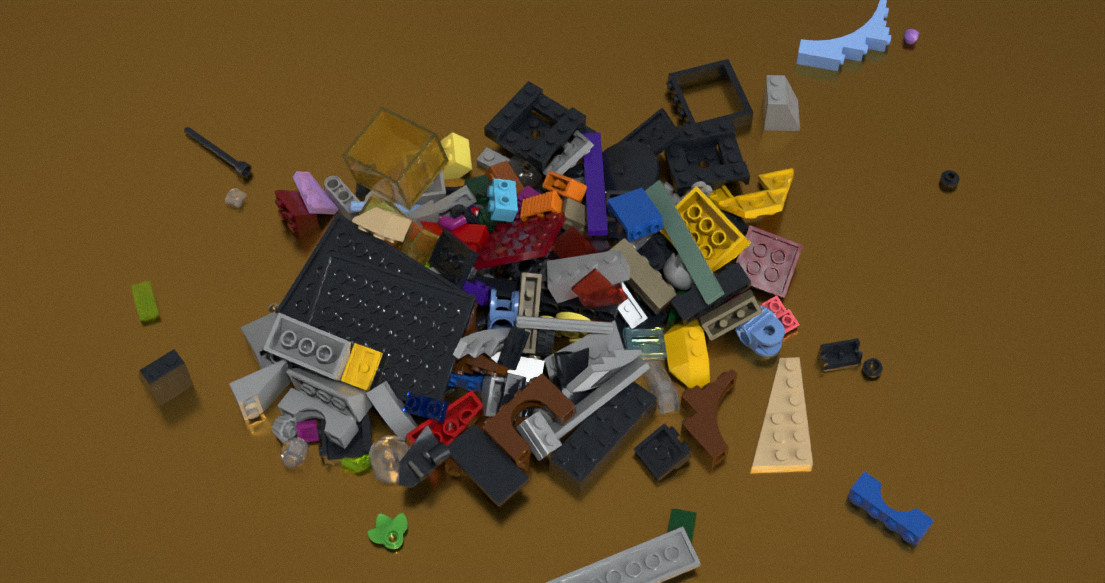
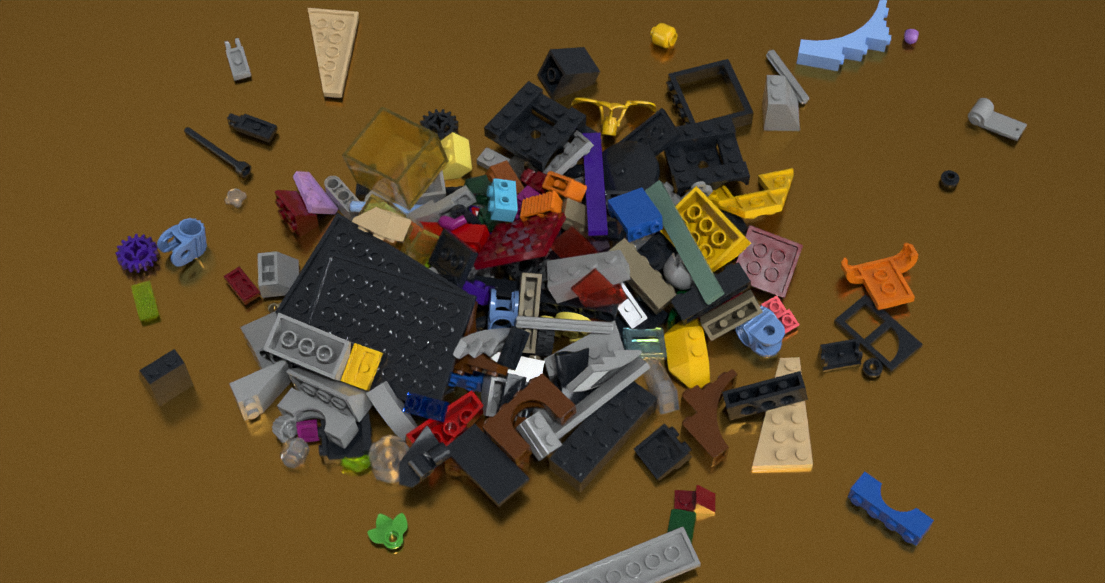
none -> dark purple gear [116,234,159,273]
none -> medium blue piece [157,218,207,267]
none -> dark red plate [223,266,261,305]
none -> light grey hinge [224,38,251,81]
none -> black hinge [227,113,278,143]
none -> light grey slope [258,251,299,298]
none -> tan wing [308,8,359,98]
none -> black gear [420,109,459,145]
none -> dark red plate [520,168,547,194]
none -> black slope [537,47,600,100]
none -> yellow plant [572,98,656,136]
none -> yellow head [650,23,677,48]
none -> dark red slope [674,485,715,514]
none -> black brick [722,371,808,420]
none -> light grey axle [766,50,809,104]
none -> black window [834,294,923,373]
none -> orange piece [841,243,919,310]
none -> light grey door [968,98,1027,141]

